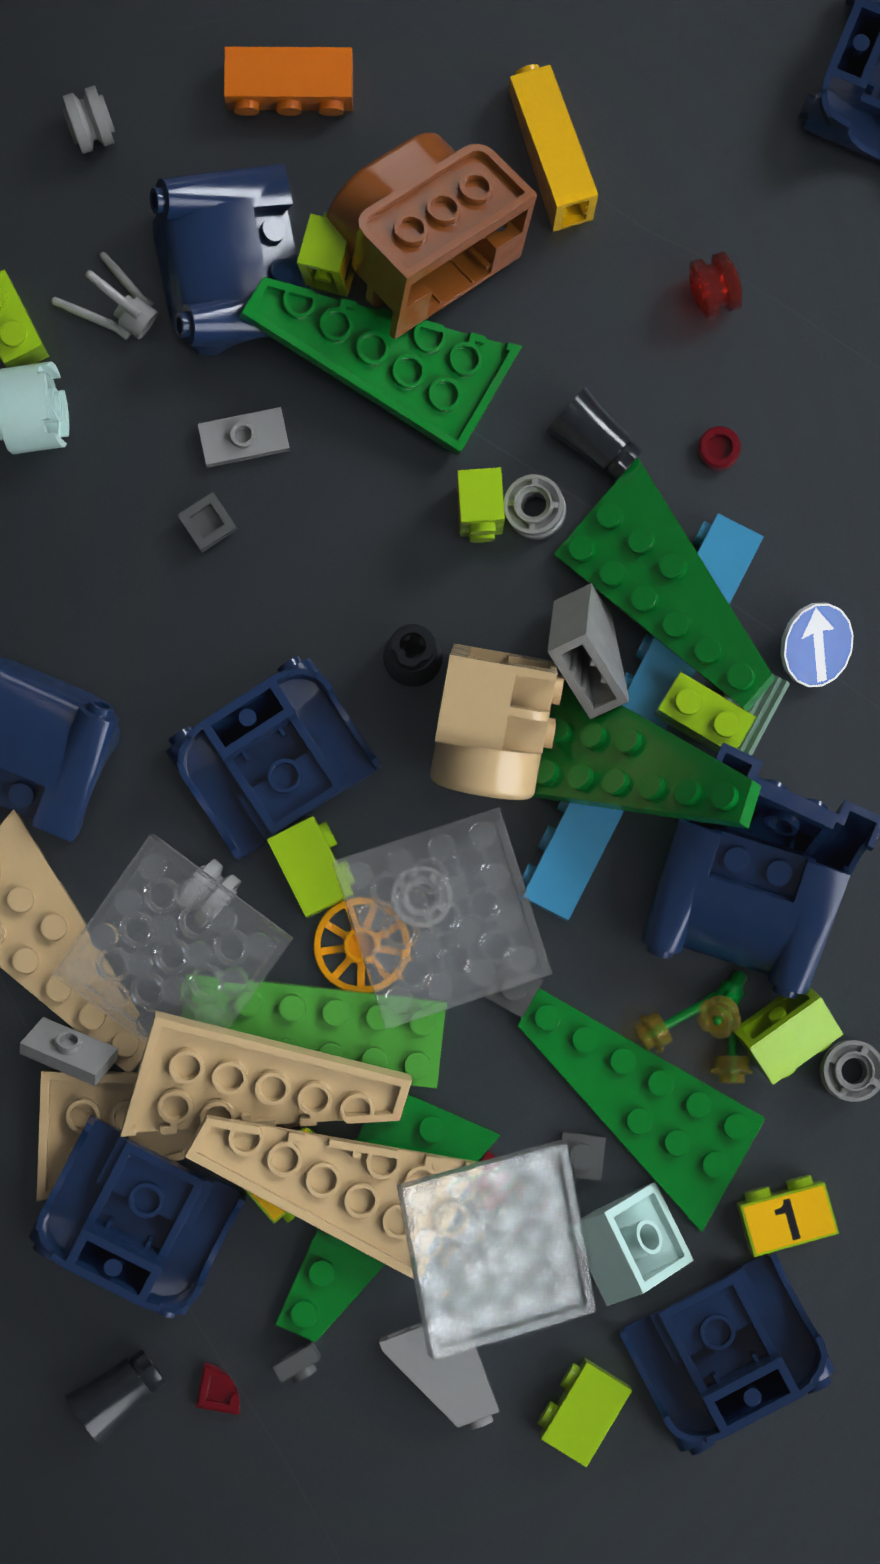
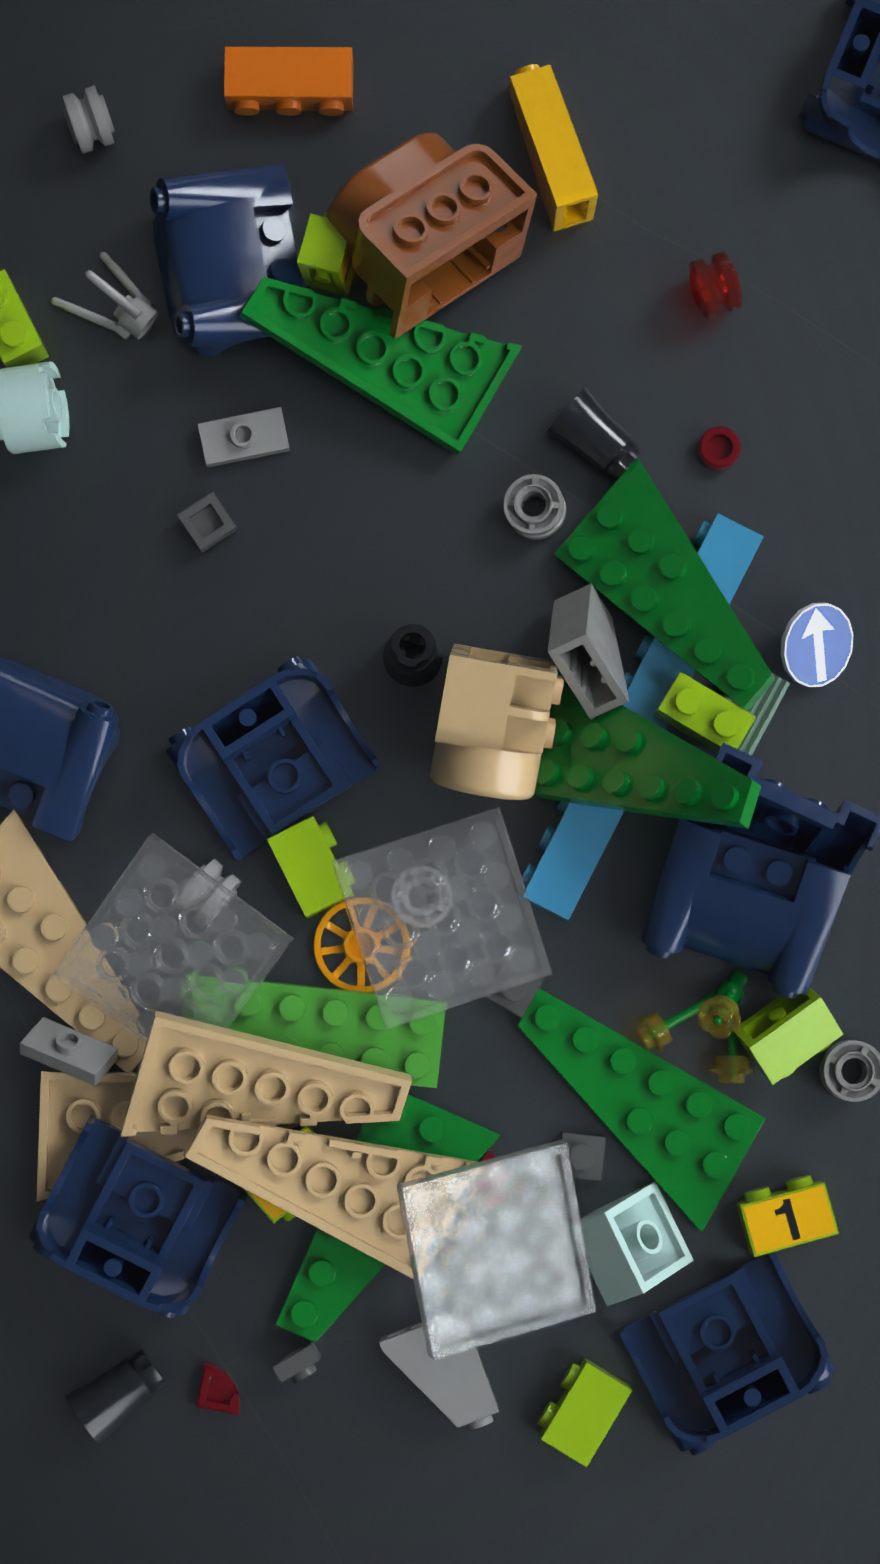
lime brick [456,467,505,543] -> none

